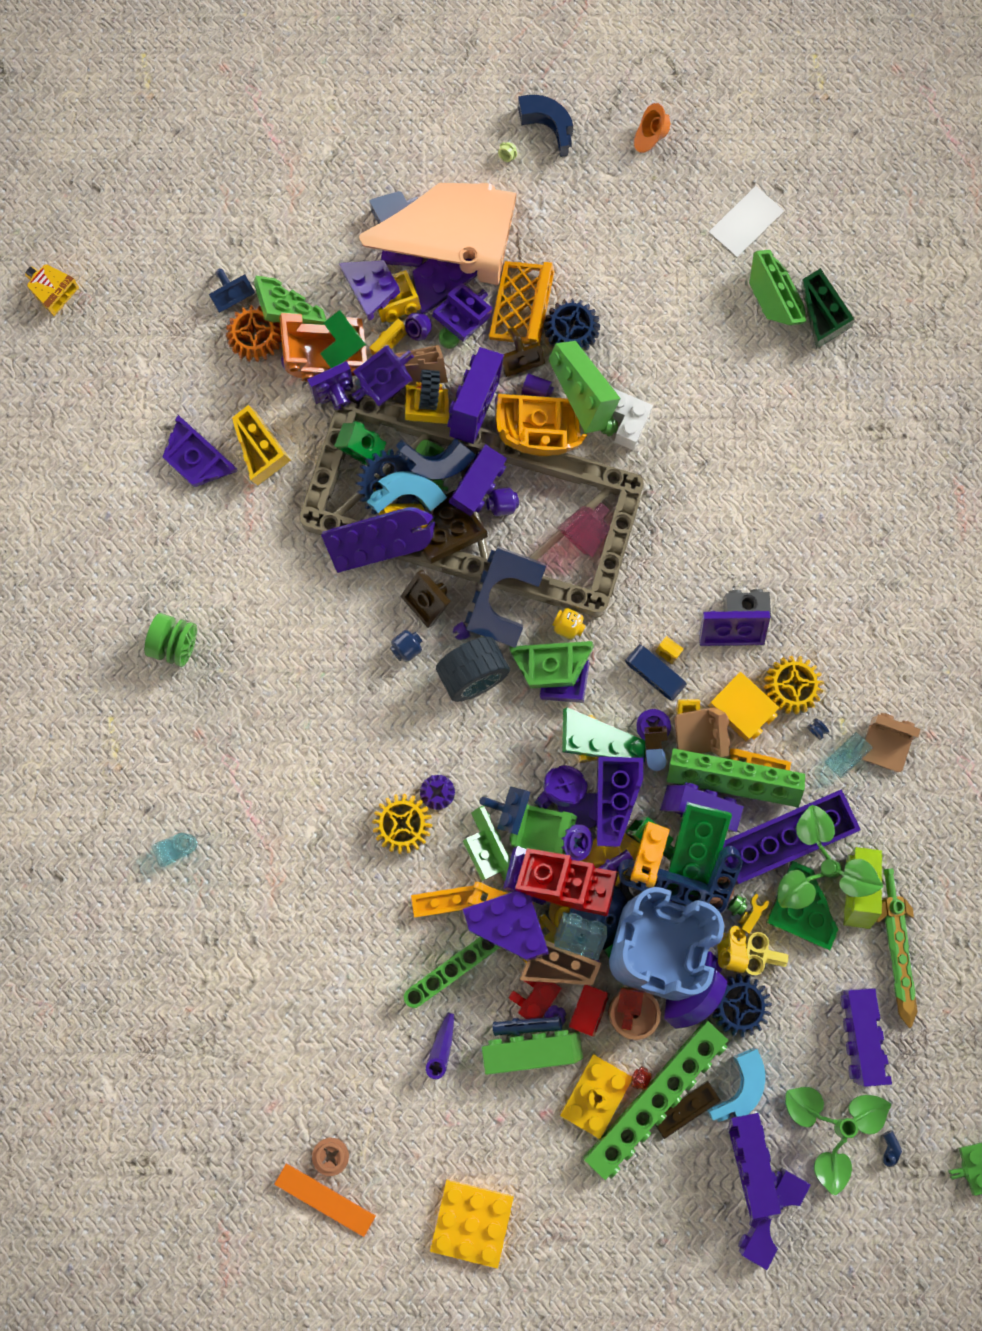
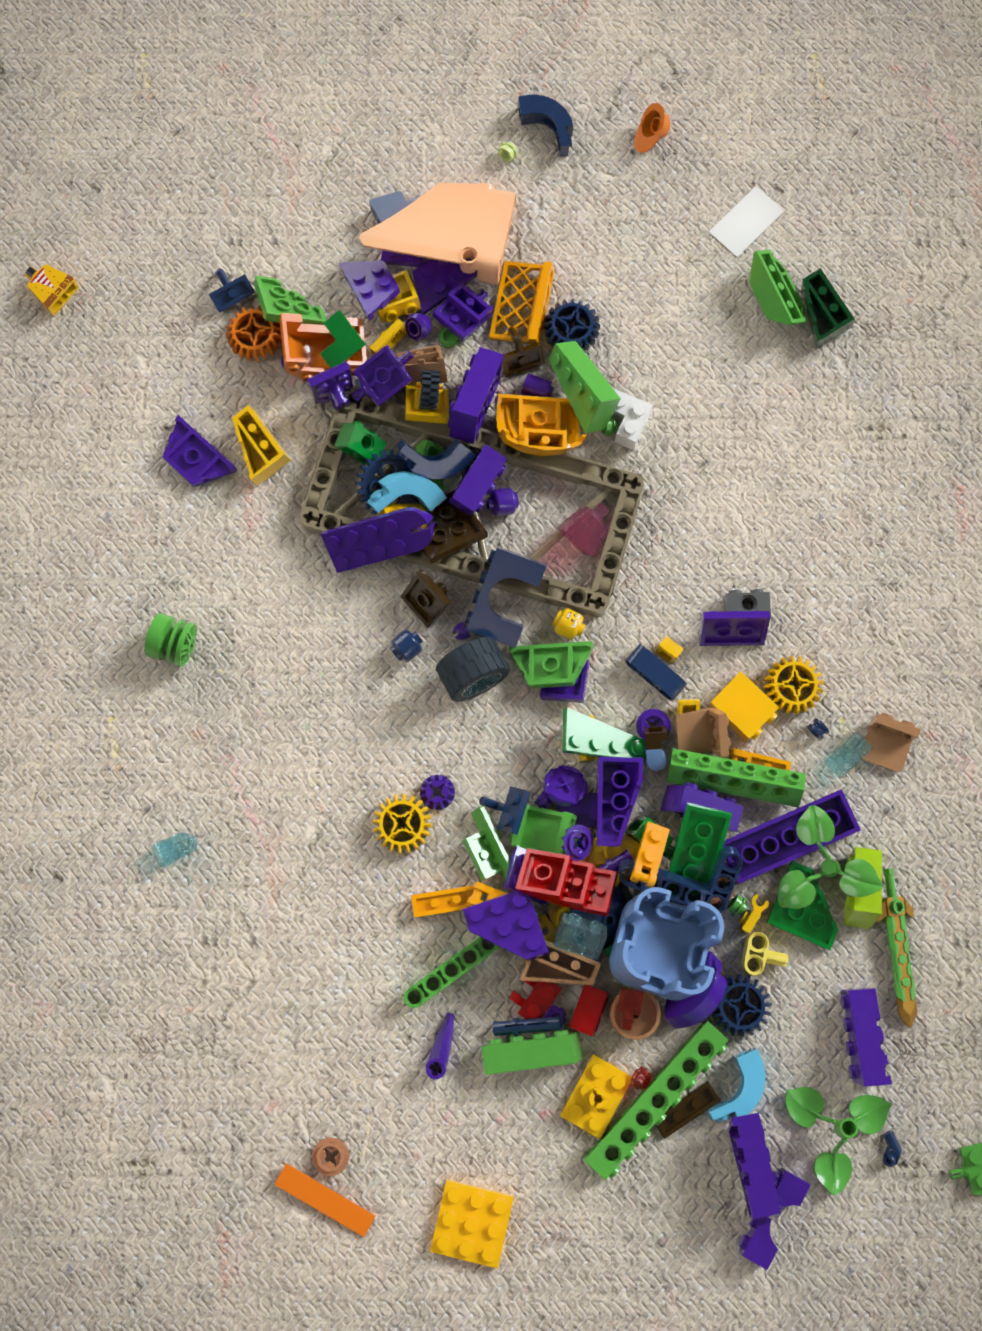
yellow piece [717,926,749,973] -> none

